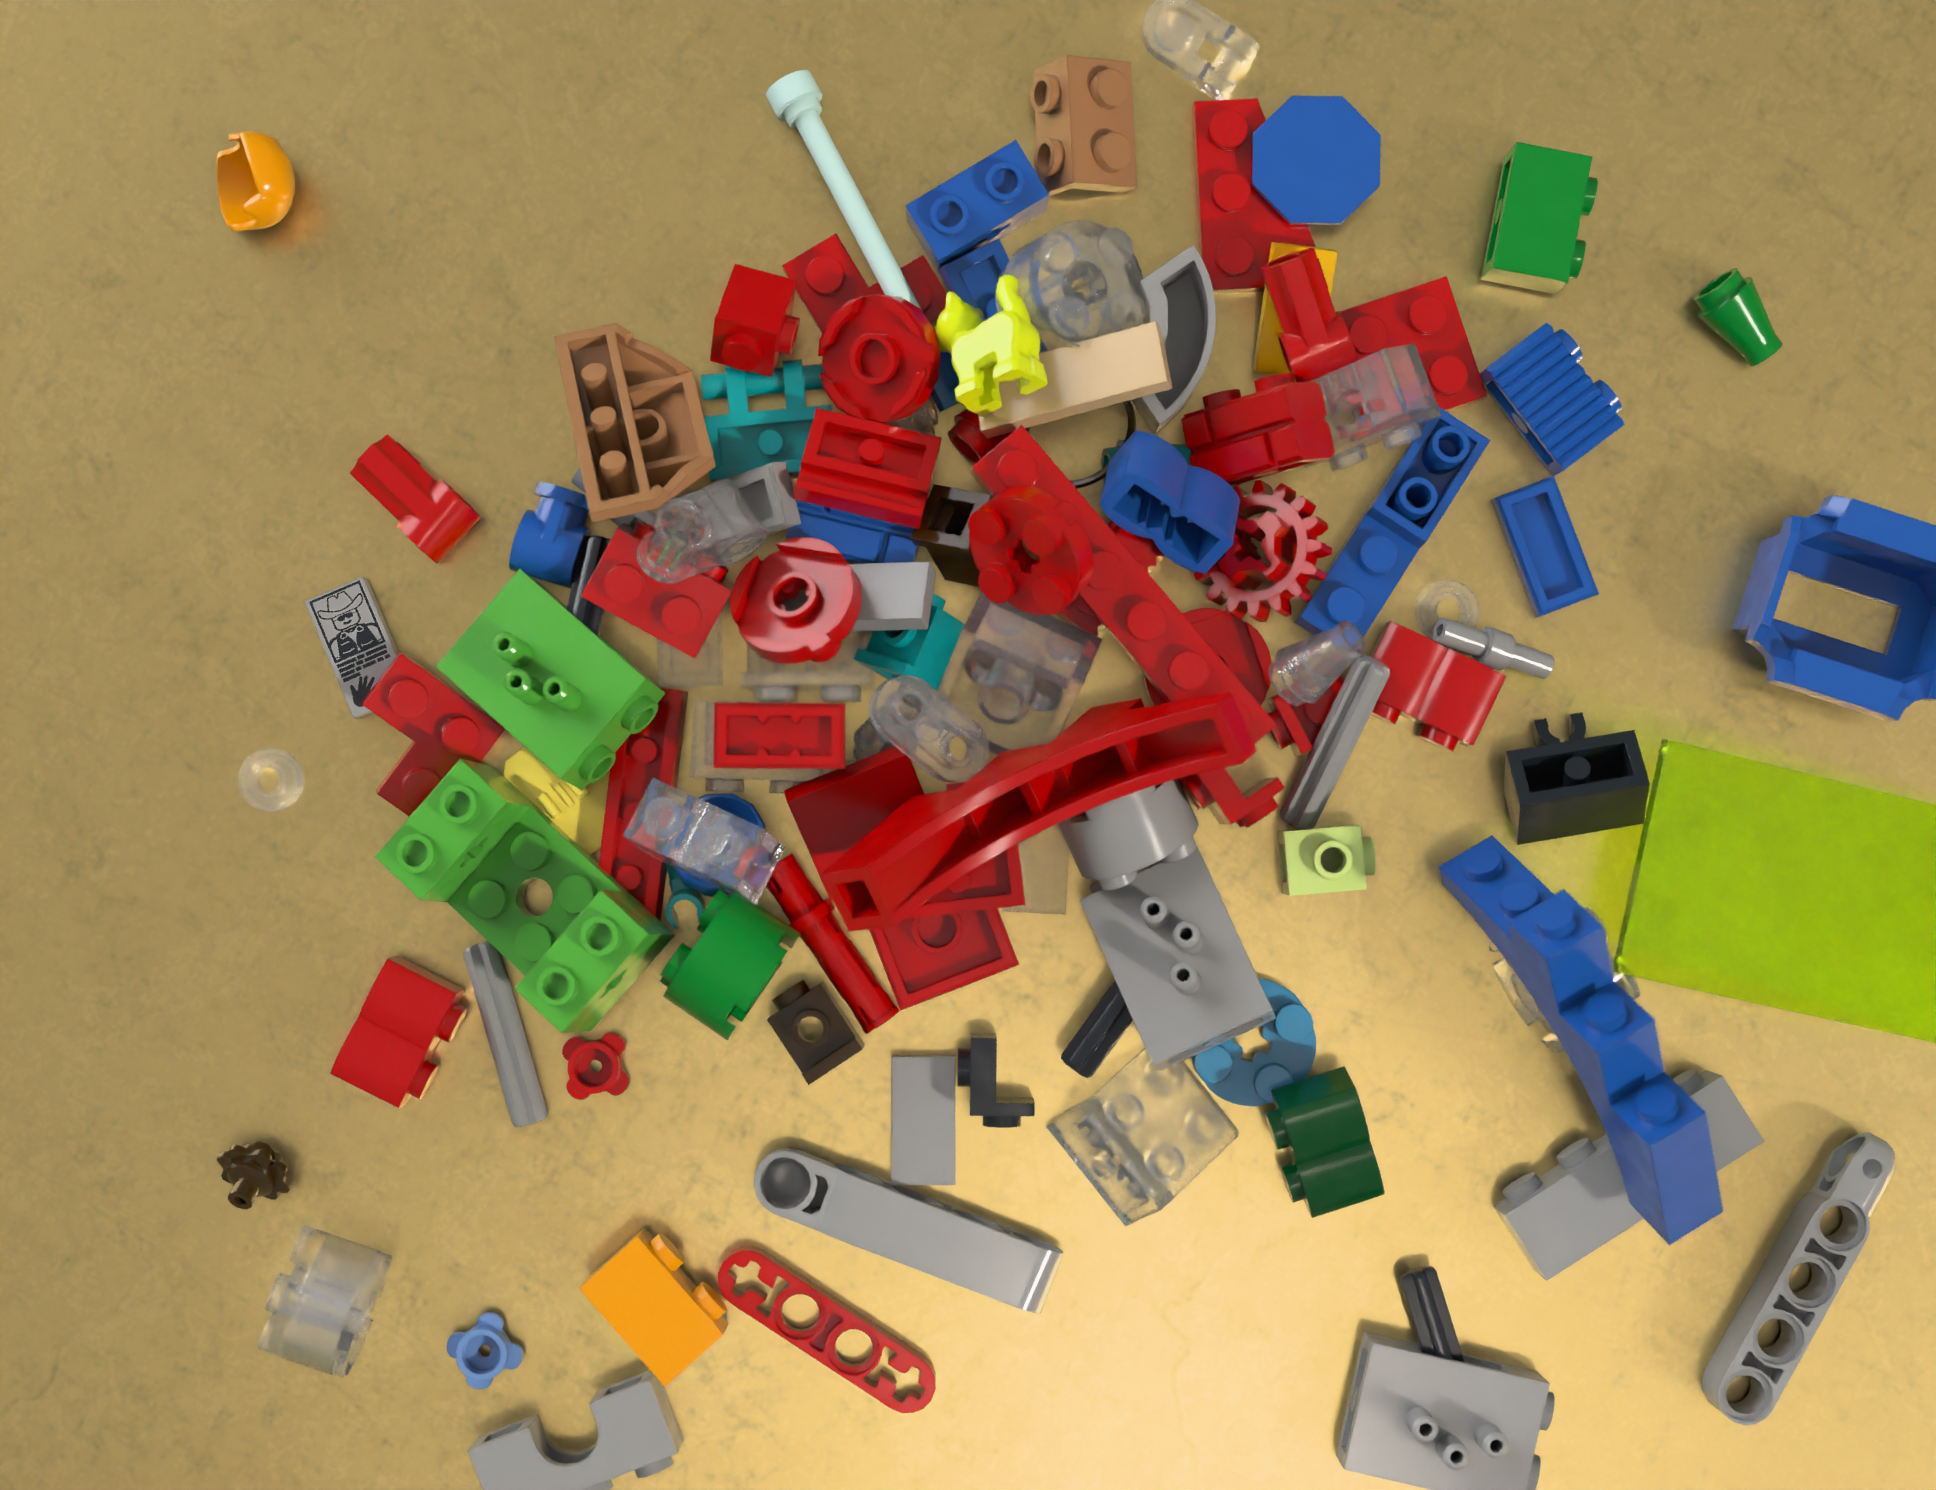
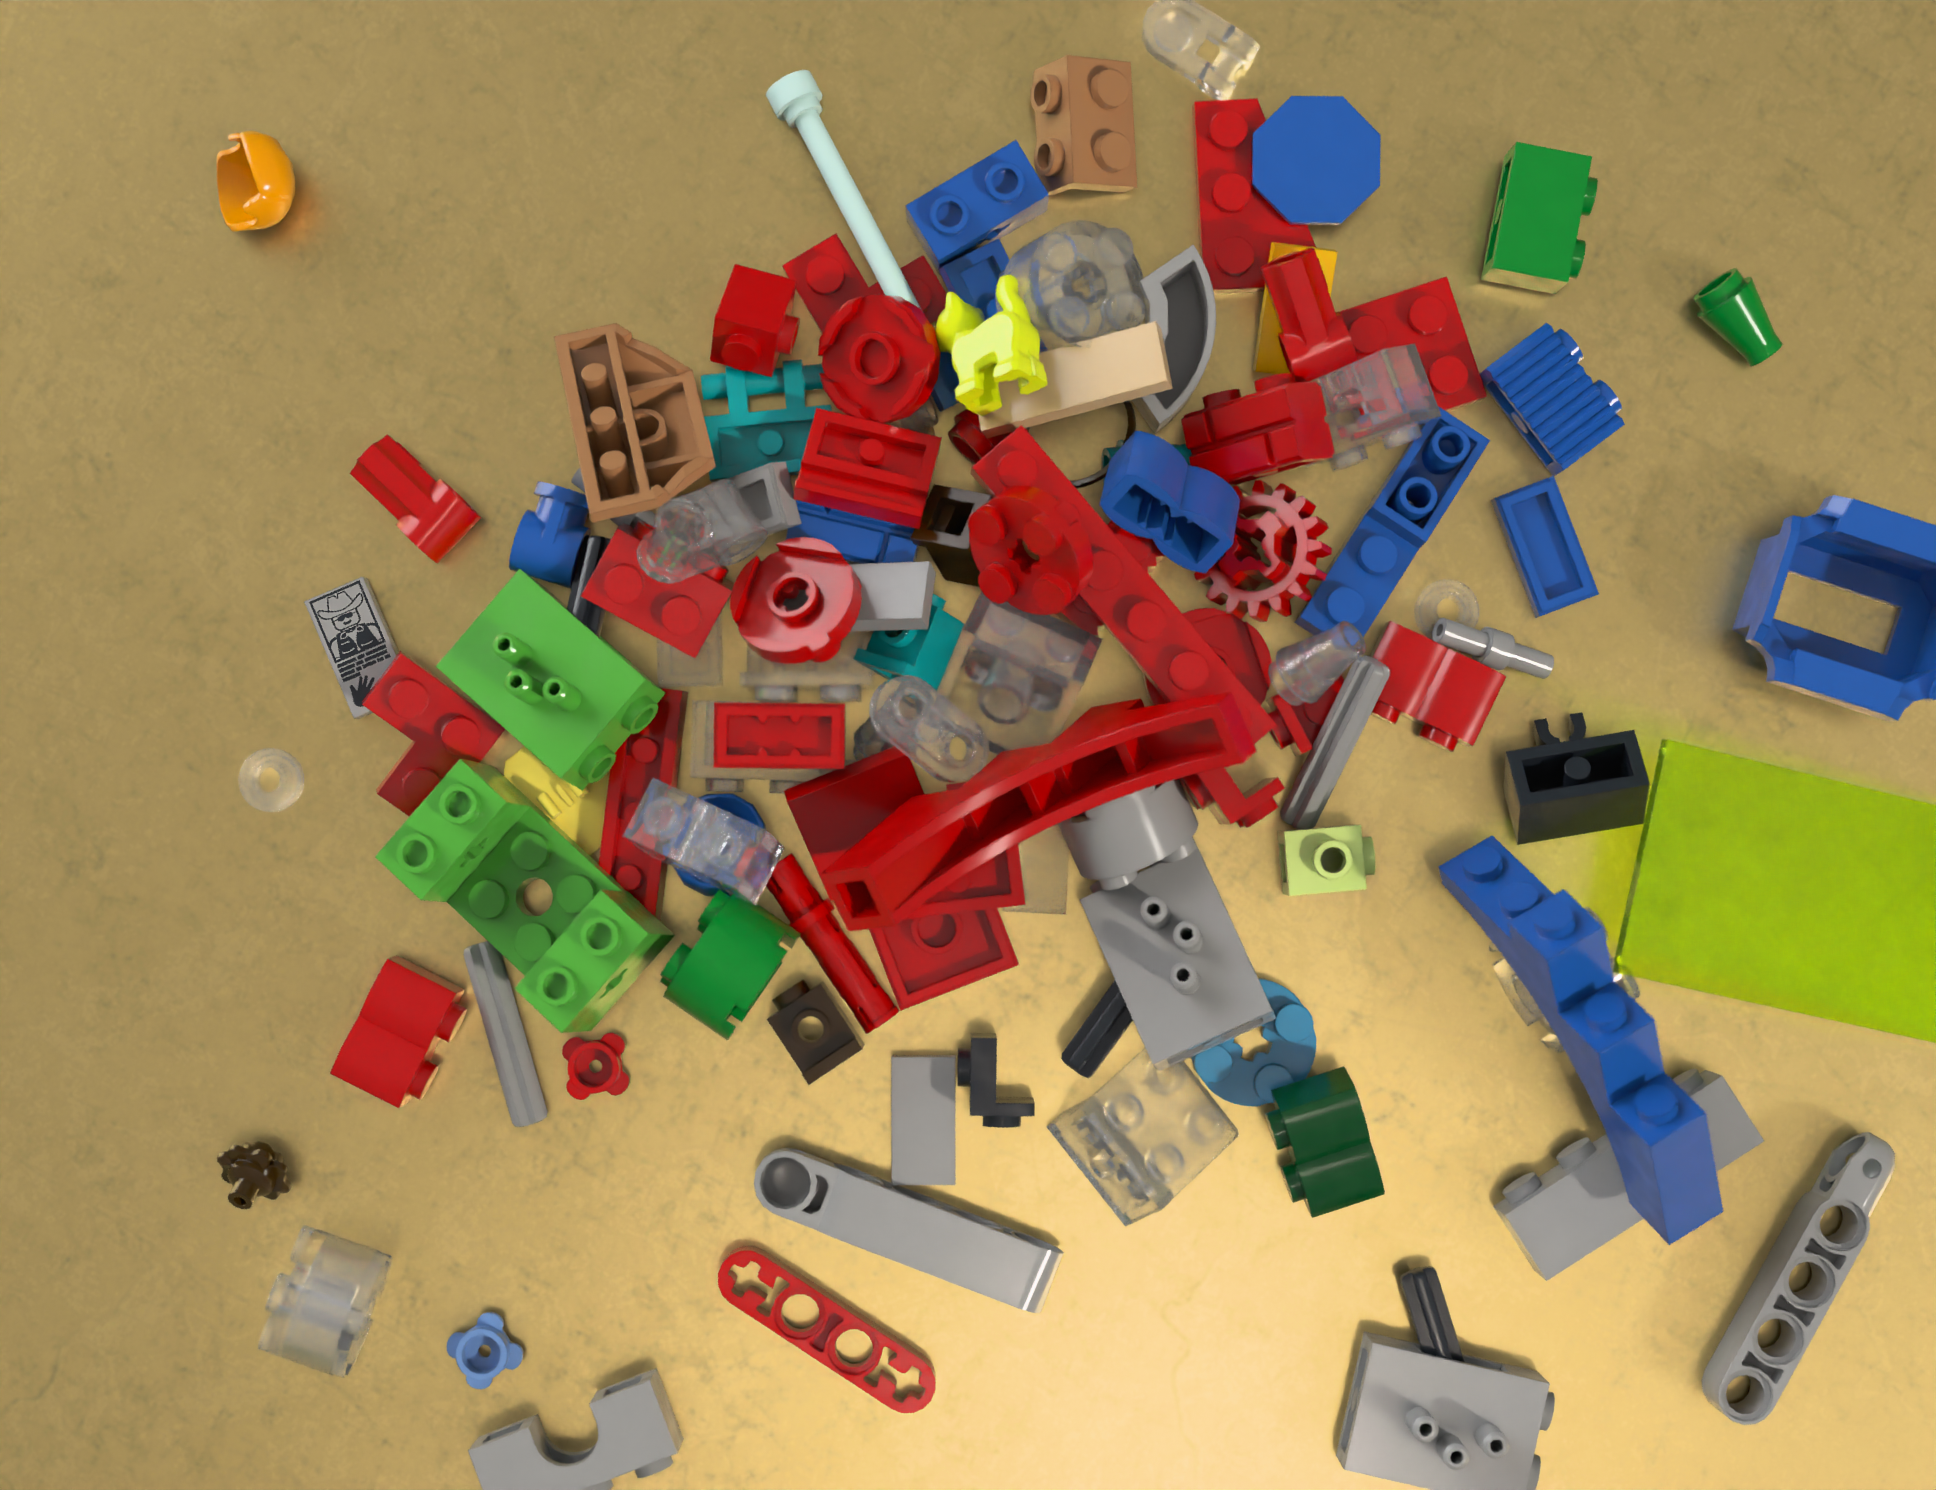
light orange brick [579,1228,729,1387] -> none
teal hand [665,840,705,929] -> none

